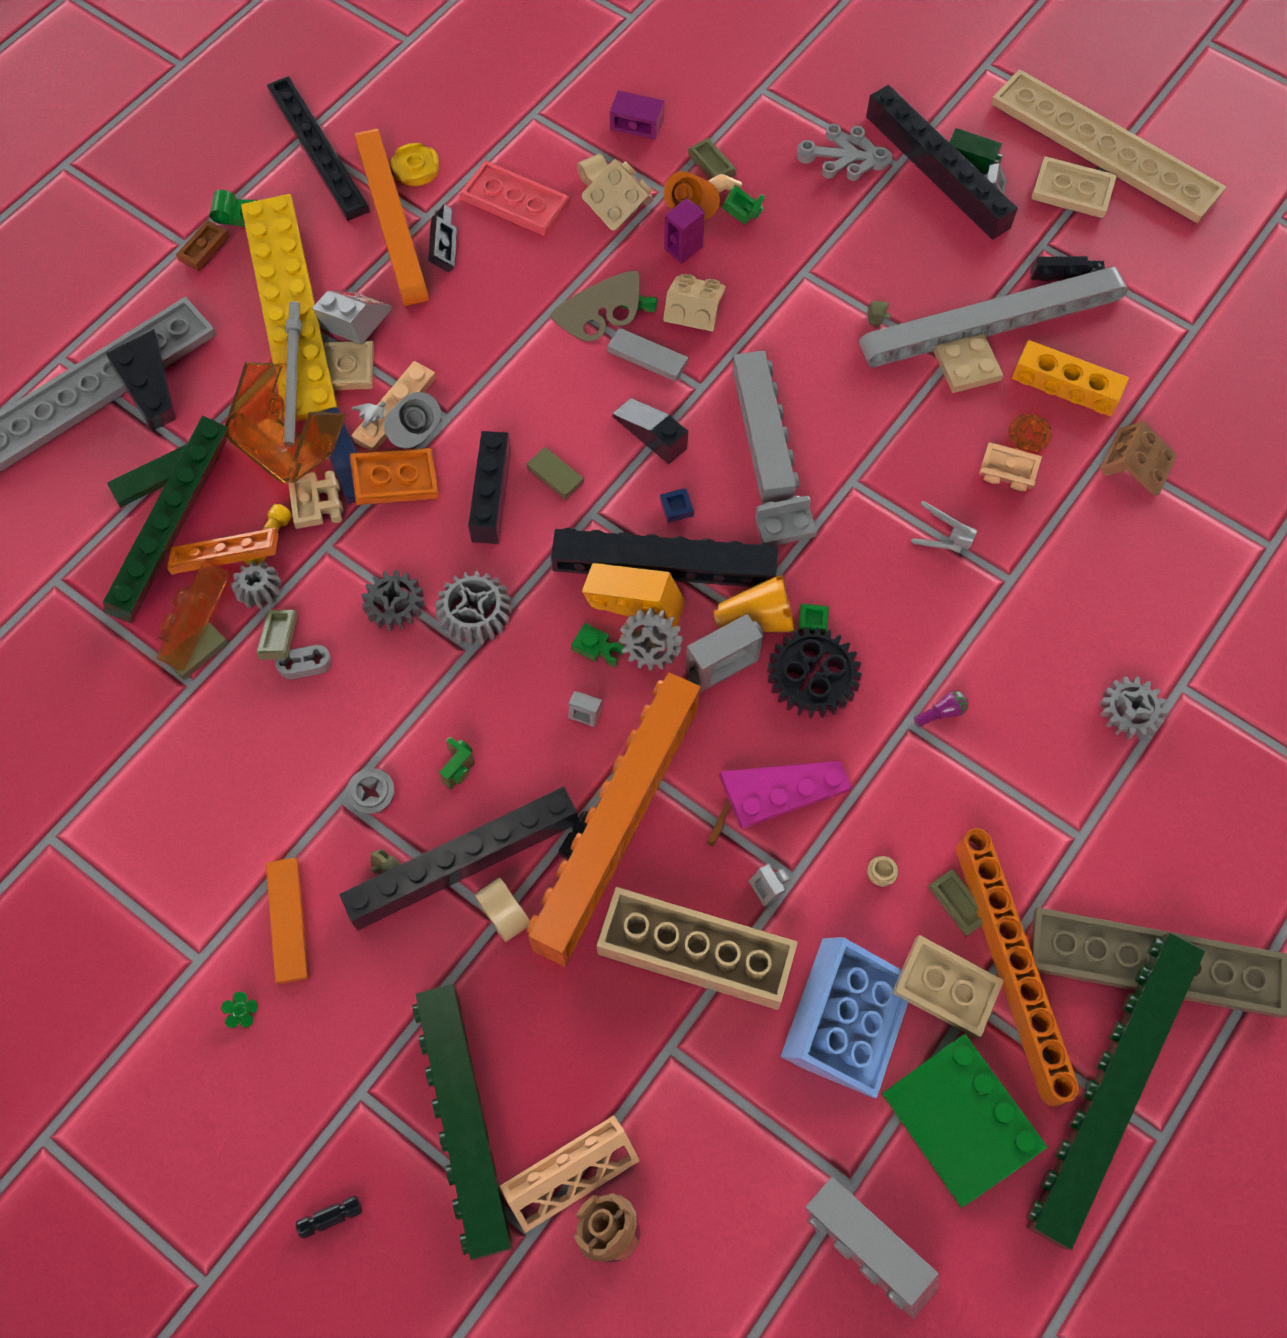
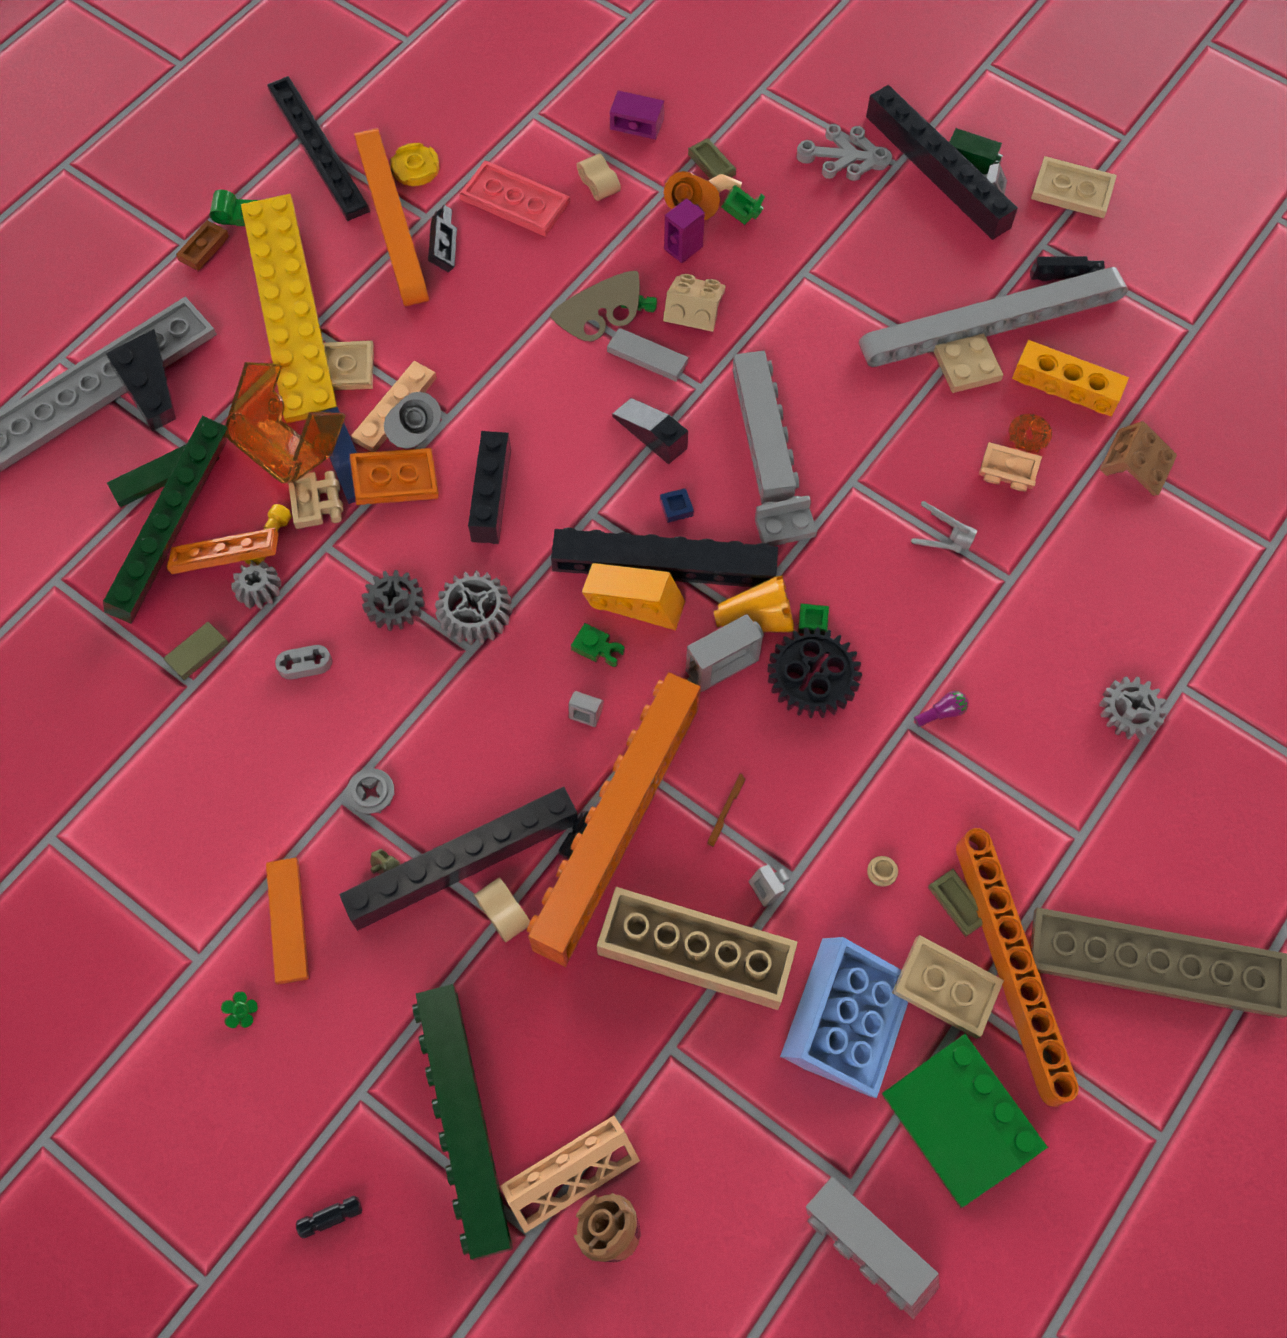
clear orange bracket [157,560,230,671] -> none
olive tile [256,610,298,660] -> none
light grey bar [284,301,302,447] -> none
light grey slope [312,290,393,344] -> none
light grey piece [352,401,386,428] -> none
green bracket [439,737,475,789] -> none
olive tile [526,447,584,500] -> none
tan bracket [582,159,654,231] -> none
light grey gear [619,608,683,671] -> none
dark pink wing [719,761,852,829] -> none
olive piece [867,301,891,327] -> none
tan plate [991,69,1226,224] -> none
dark green brick [1026,932,1205,1250] -> none

